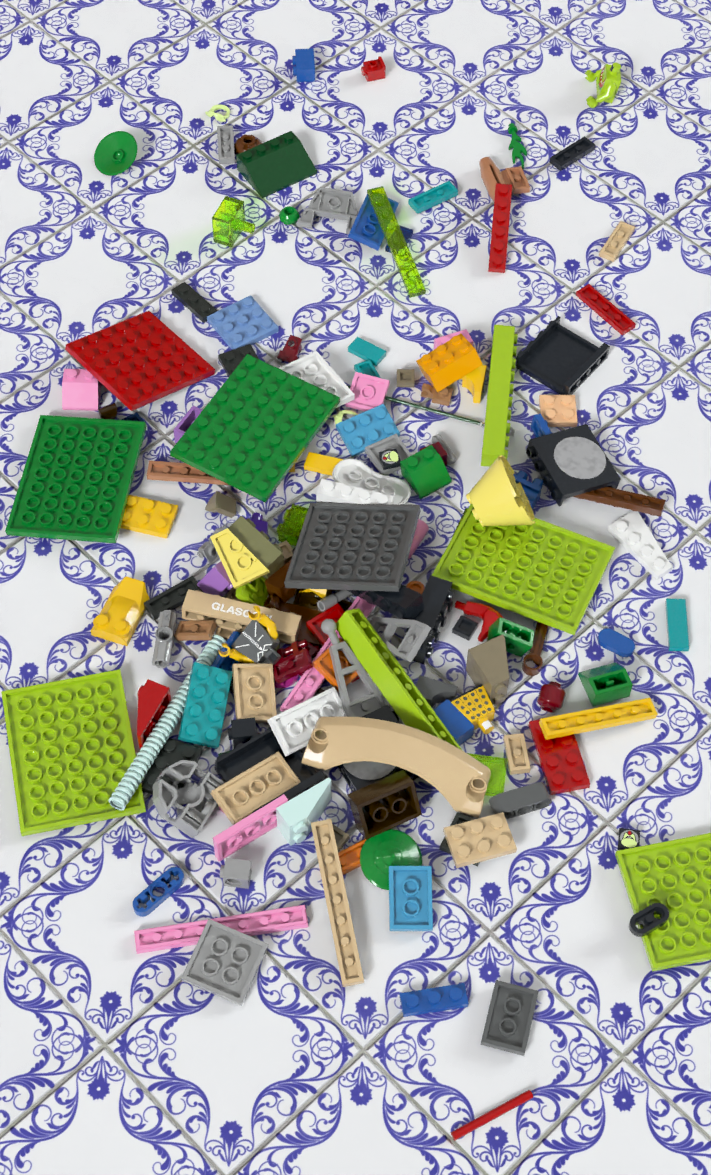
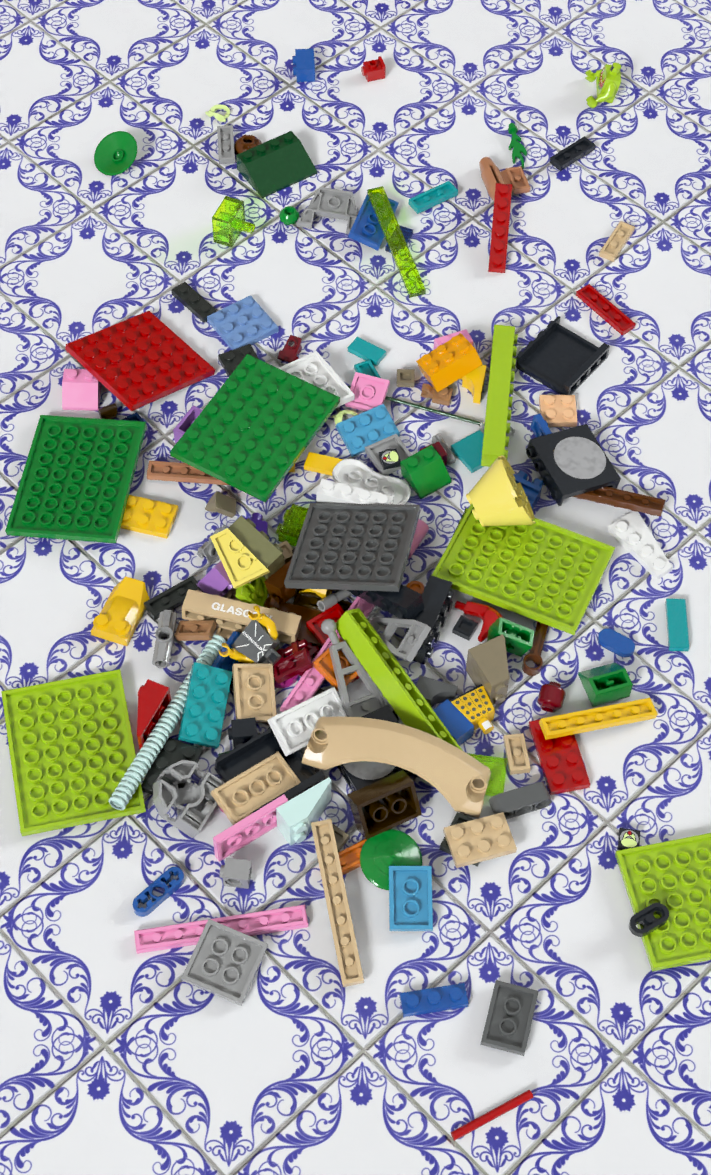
none -> teal tile [450,430,484,473]

